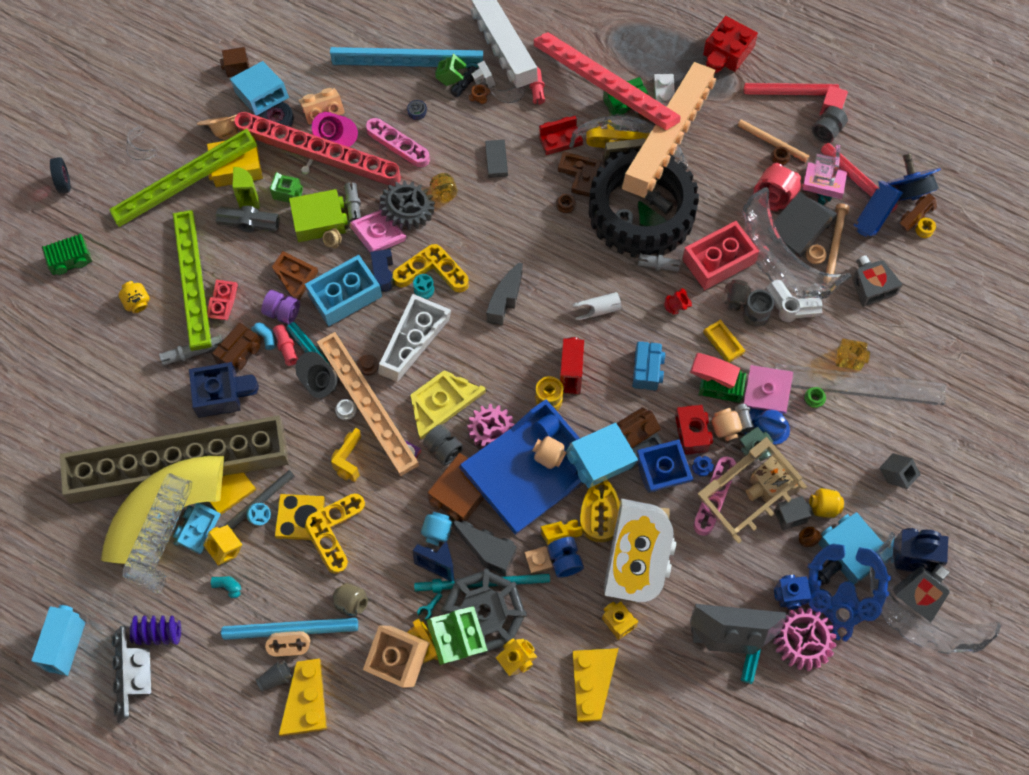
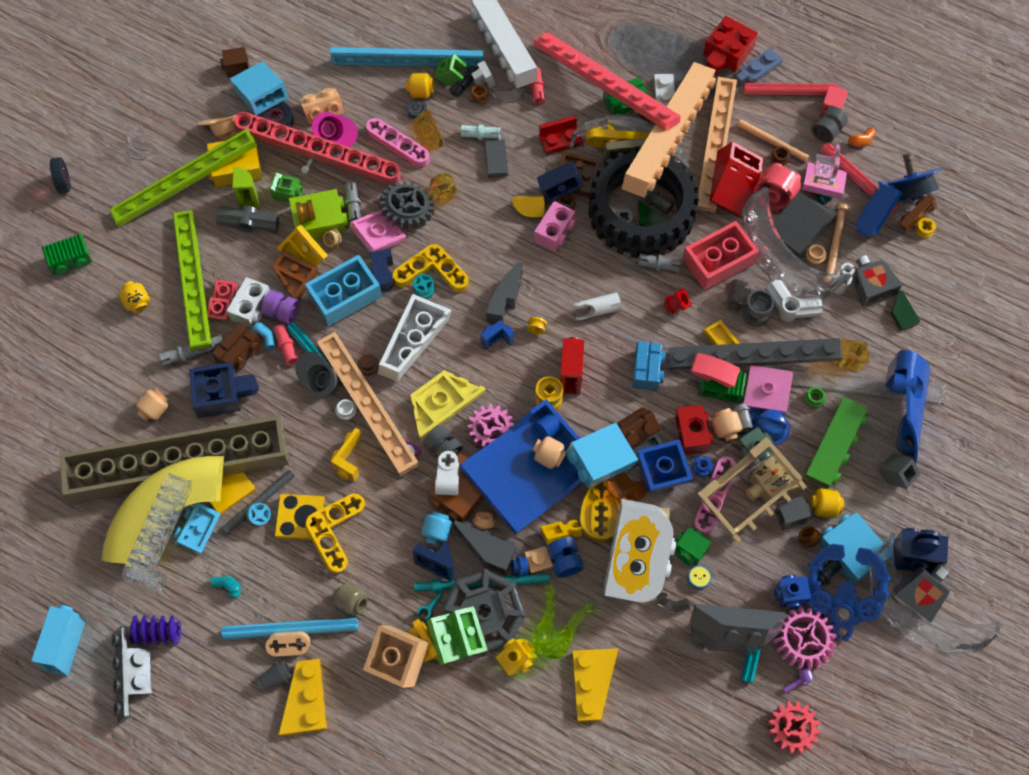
yellow brick [203,525,242,565] -> none
yellow brick [602,601,638,641] -> none
none -> light nougat head [136,389,168,421]
none -> white brick [227,277,270,328]
none -> yellow wing [277,225,328,267]
none -> pearl gold wheel [295,200,316,223]
none -> yellow head [405,73,434,99]
none -> clear yellow slope [411,109,443,151]
none -> white piece [435,451,459,495]
none -> light aqua pin [460,125,501,140]
none -> light nougat plate [472,511,495,530]
none -> blue bracket [480,320,514,349]
none -> blue plate [511,555,528,577]
none -> yellow brick [512,195,545,217]
none -> yellow bush [527,317,547,335]
none -> clear neon green hair [532,584,596,659]
none -> bright pink brick [534,201,576,252]
none -> dark blue brick [537,160,583,203]
none -> clear orange plate [606,472,646,505]
none -> clear smoke arm [656,592,690,614]
none -> dark grey plate [669,338,842,370]
none -> green brick [674,528,712,566]
none -> light yellow tile [688,566,711,590]
none -> light nougat plate [697,77,737,213]
none -> red slope [710,141,763,217]
none -> sand blue hinge [736,48,783,87]
none -> coral gear [768,701,821,754]
none -> medium lavender hand [783,668,813,693]
none -> bright green wedge [804,397,869,488]
none -> white pin [832,263,855,295]
none -> orange arm [848,128,876,147]
none -> blue panel [885,350,931,464]
none -> dark green tile [891,290,920,331]

